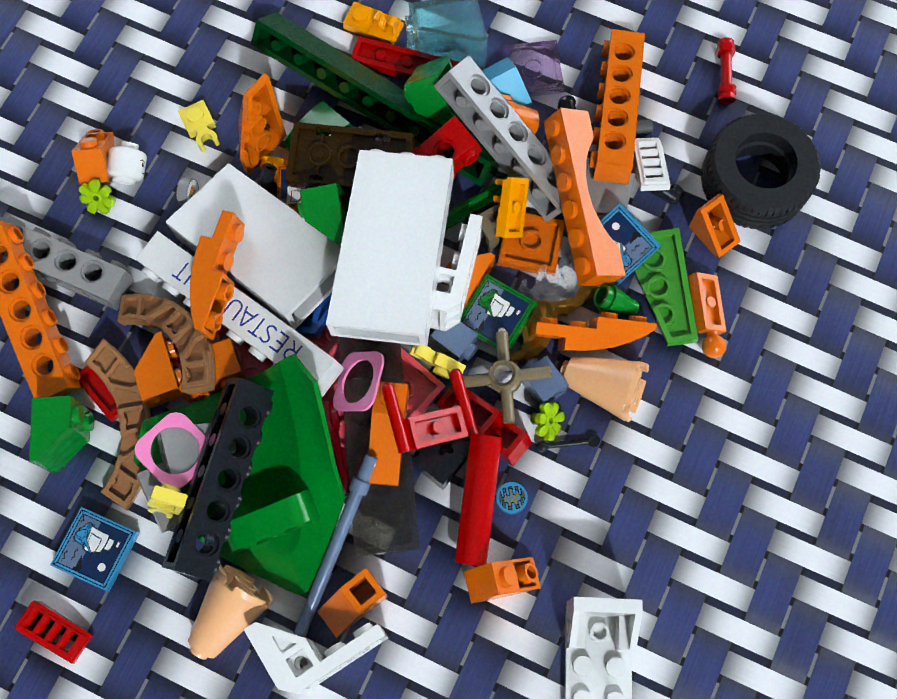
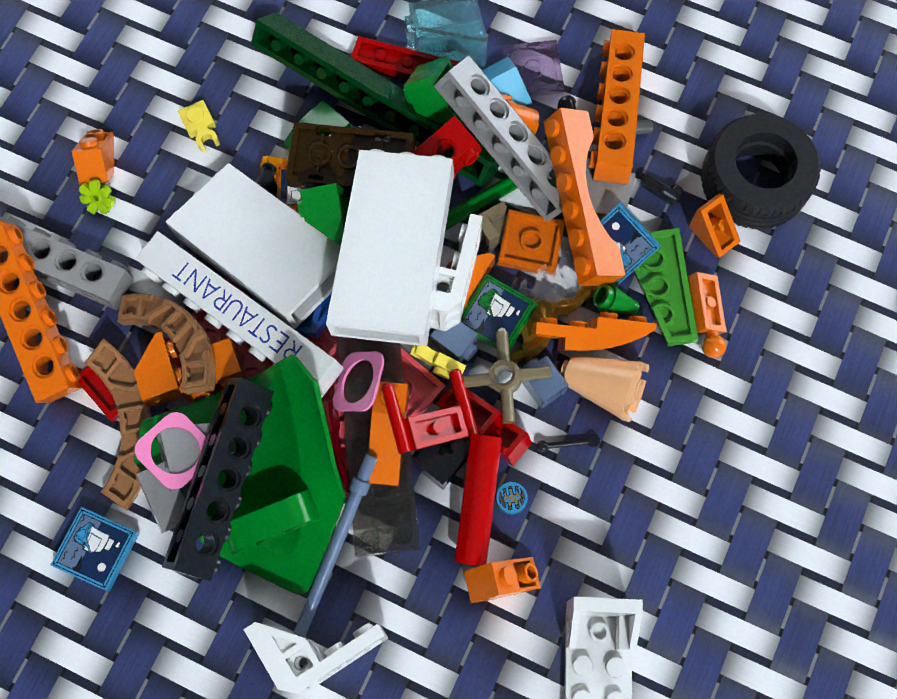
red slope [14,600,93,664] -> none
green slope [29,396,94,473] -> none
white head [107,141,147,186] -> none
light yellow plate [147,484,188,518] -> none
light grey tile [176,178,199,206] -> none
light nougat cone [188,564,273,660] -> none
orange slope [190,210,245,340] -> none
orange wedge [238,73,287,175] -> none
orange slope [317,568,388,638] -> none
light orange plate [343,2,404,45] -> none
light orange plate [493,177,529,238] -> none
lime plant [530,402,565,441] -> none
white slope [633,138,670,191] -> none
red bar [717,38,736,105] -> none

